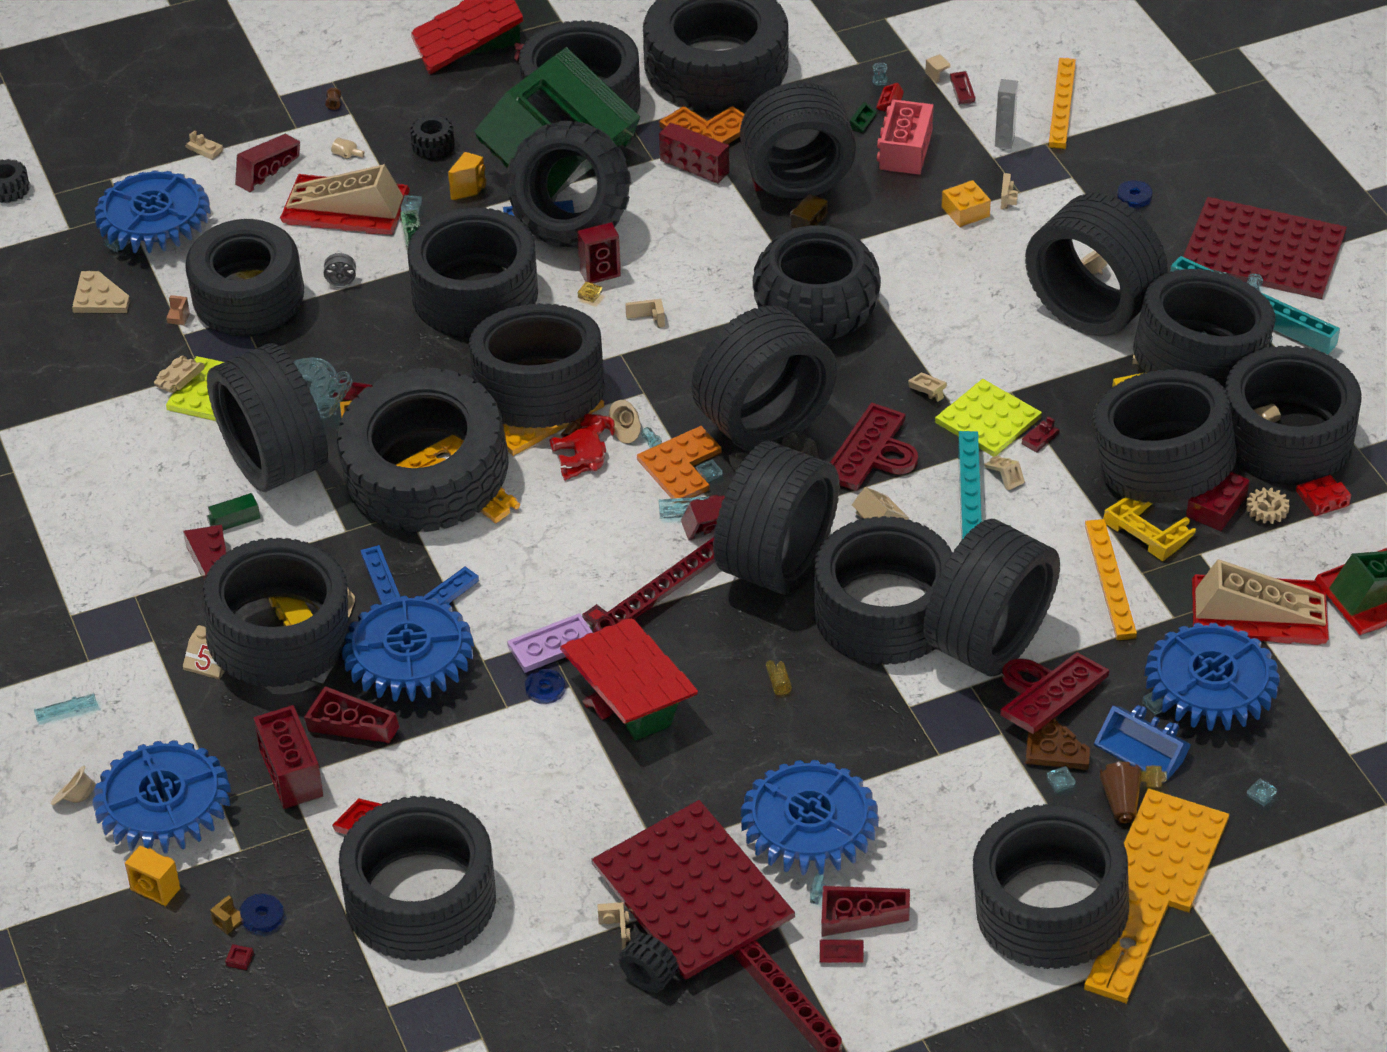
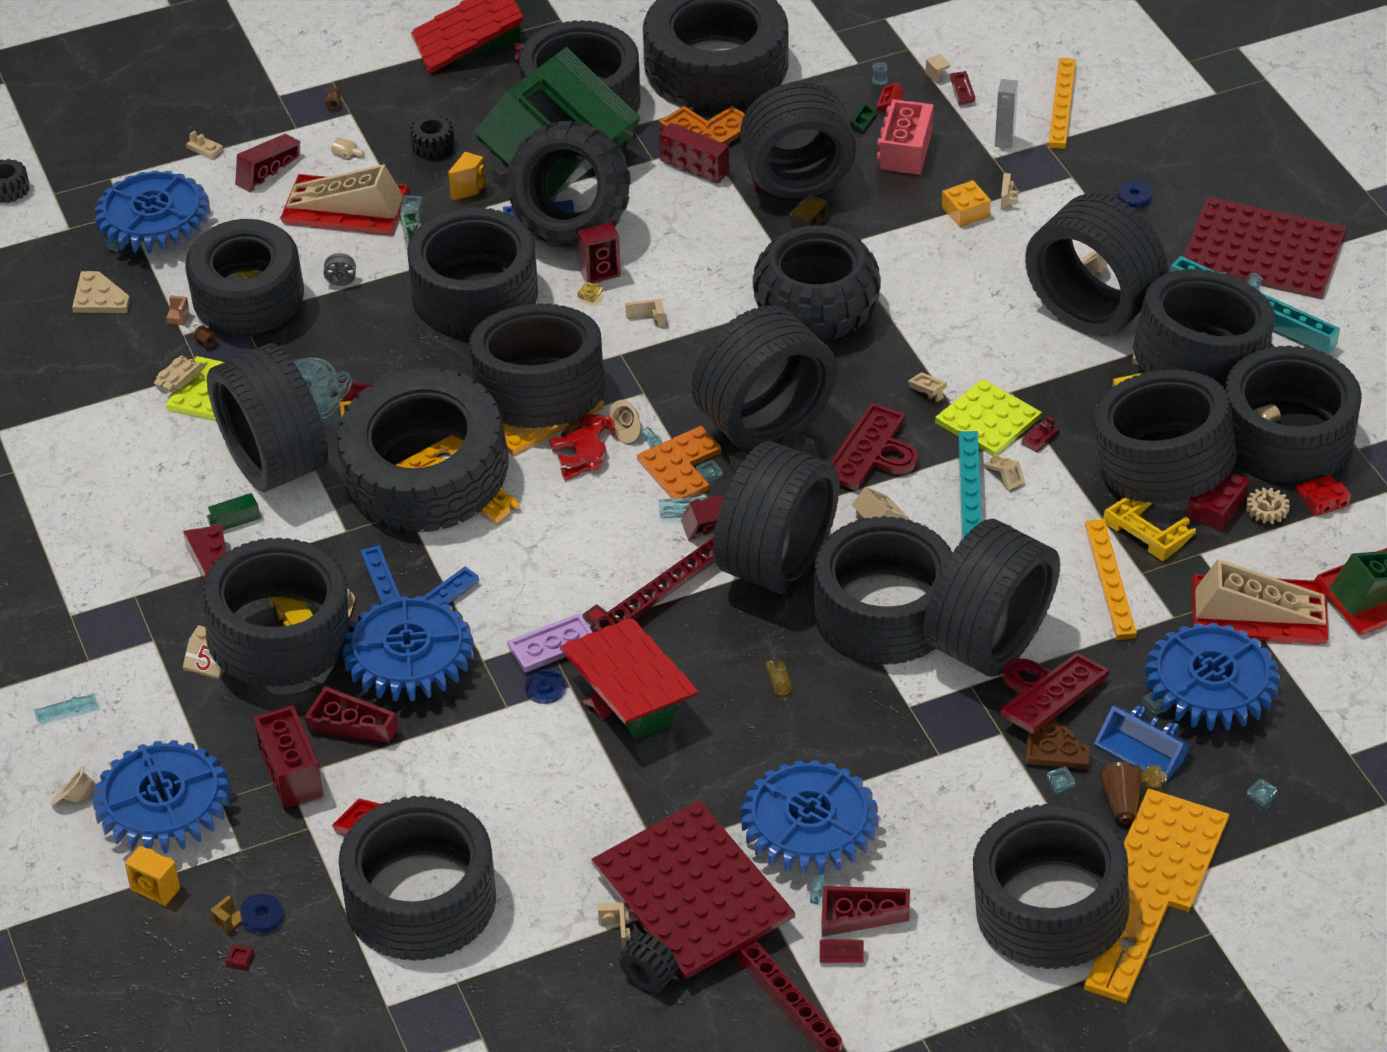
none -> reddish brown bush [193,325,217,348]

